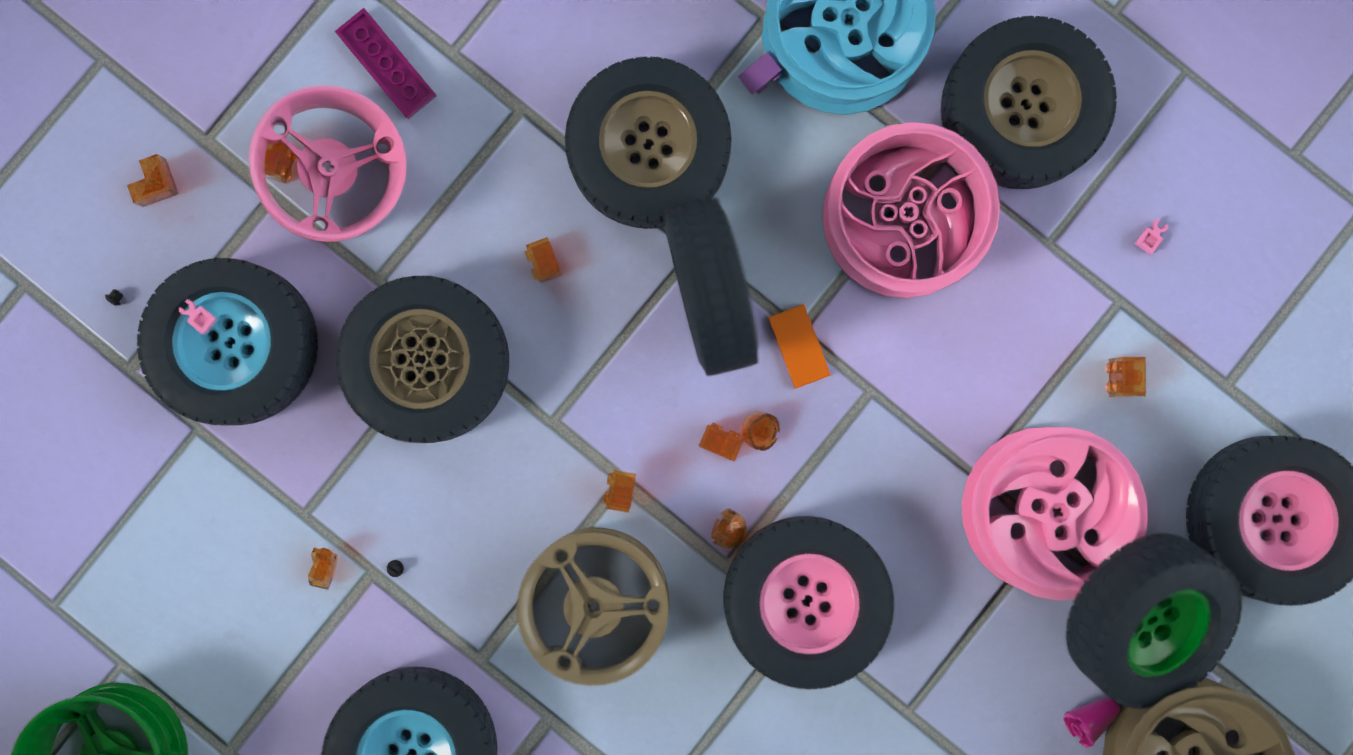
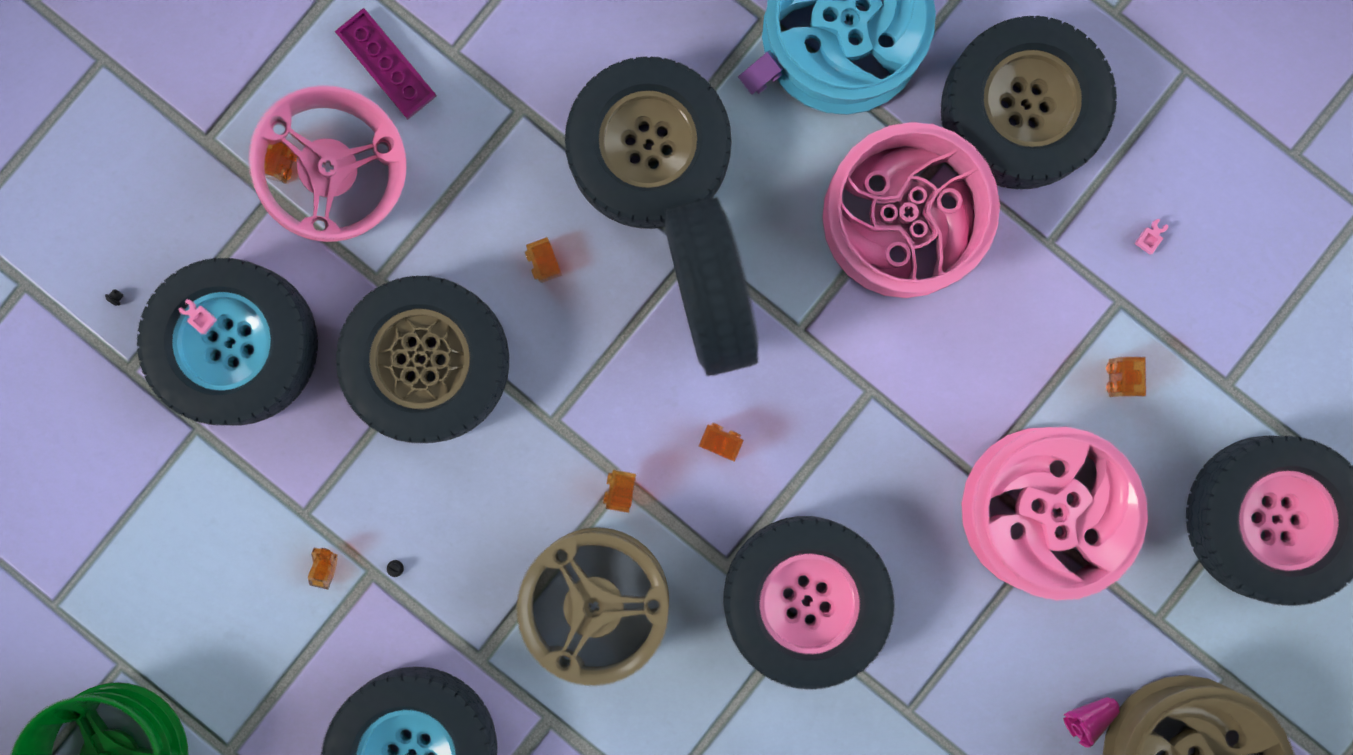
clear orange brick [127,154,179,207] -> none
clear orange cylinder [711,508,747,548] -> none
clear orange cylinder [741,411,780,451] -> none
orange tile [768,304,831,389] -> none
black wheel [1066,534,1242,709] -> none

